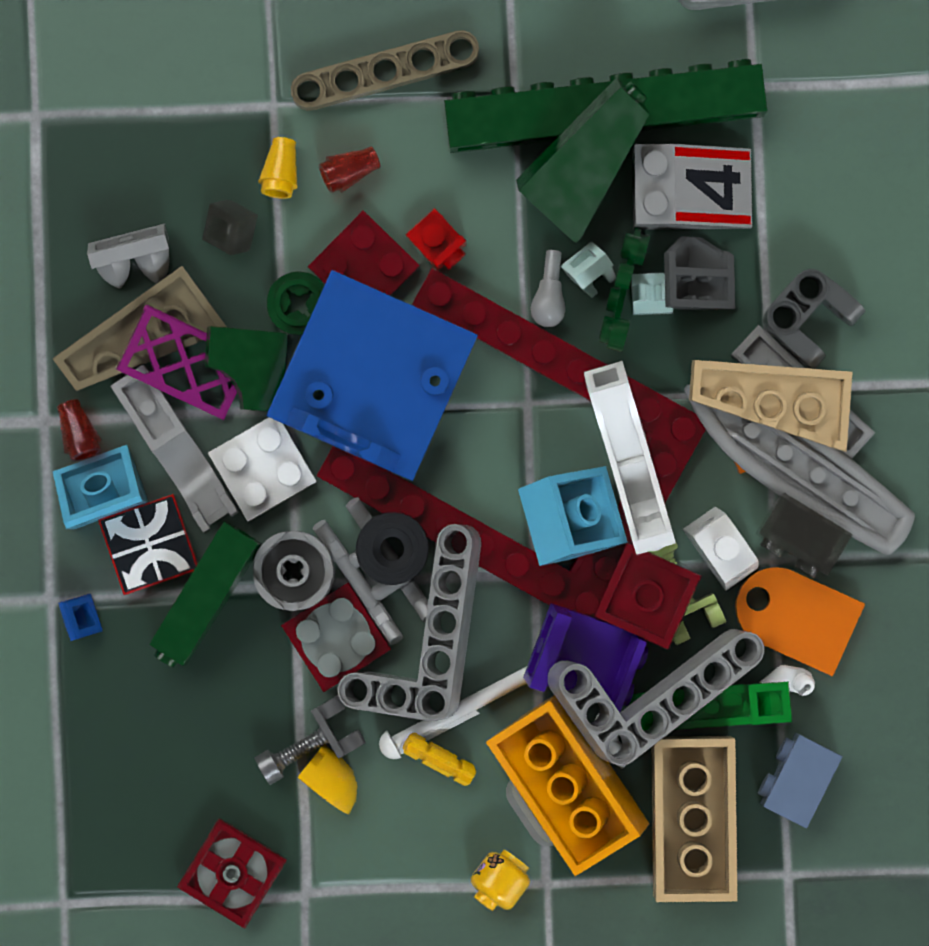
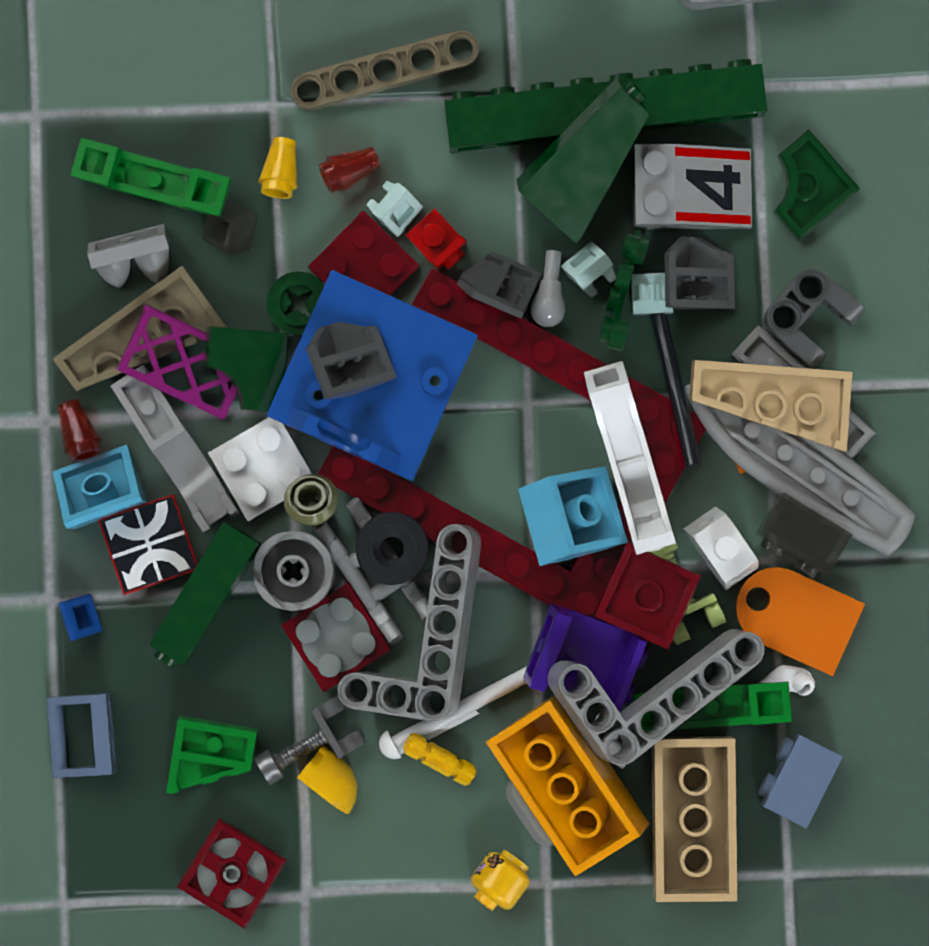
none -> sand blue tile [46,692,117,778]
none -> green slope [70,137,232,217]
none -> green wing [166,715,258,794]
none -> olive cone [284,474,339,526]
none -> dark grey slope [306,322,397,400]
none -> light aqua tile [366,181,424,237]
none -> dark grey slope [457,252,542,318]
none -> black bar [651,313,701,469]
none -> dark green tile [773,129,860,242]

